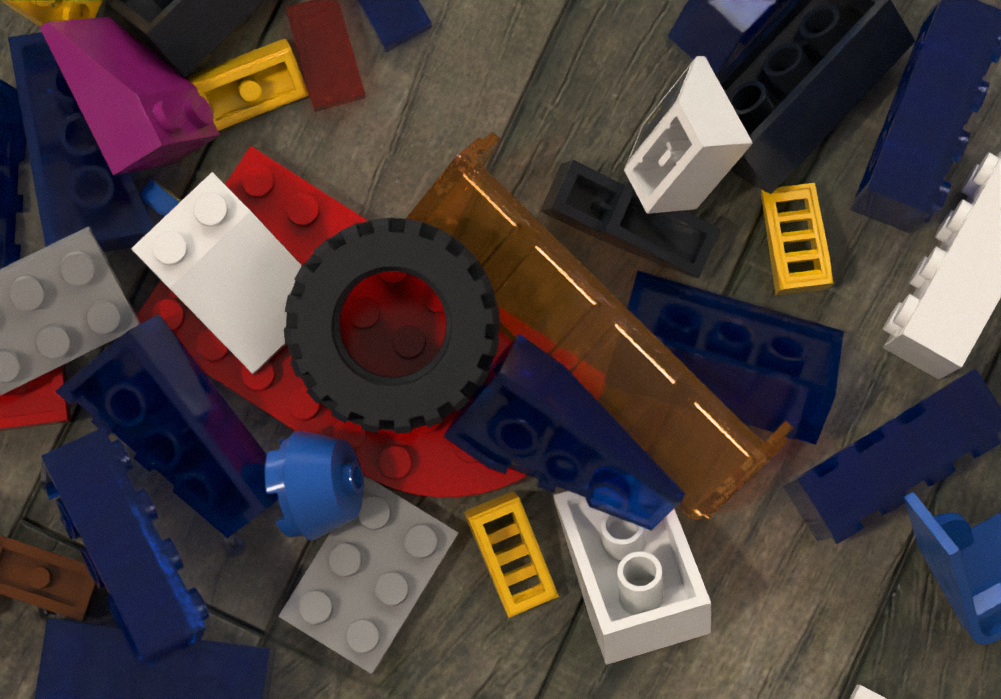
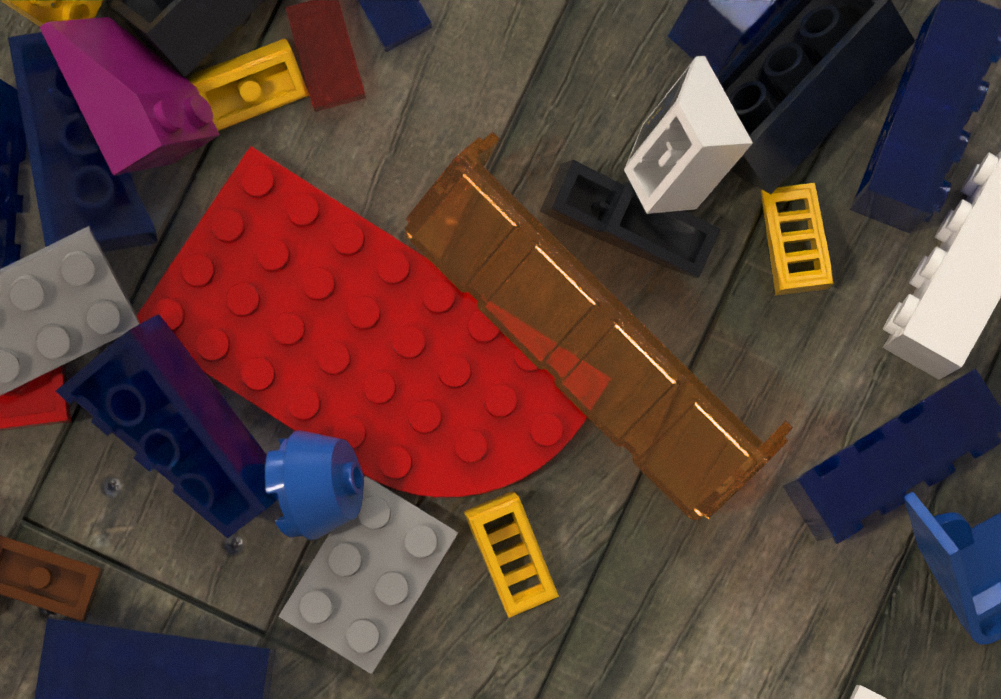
clear blue wedge [41,427,209,668] -> none
white slope [131,172,302,375] -> none
blue tile [140,178,182,217] -> none
black tyre [284,218,500,434] -> none
clear blue wedge [443,334,685,531] -> none
white slope [554,465,711,665] -> none
clear blue slope [605,270,844,445] -> none

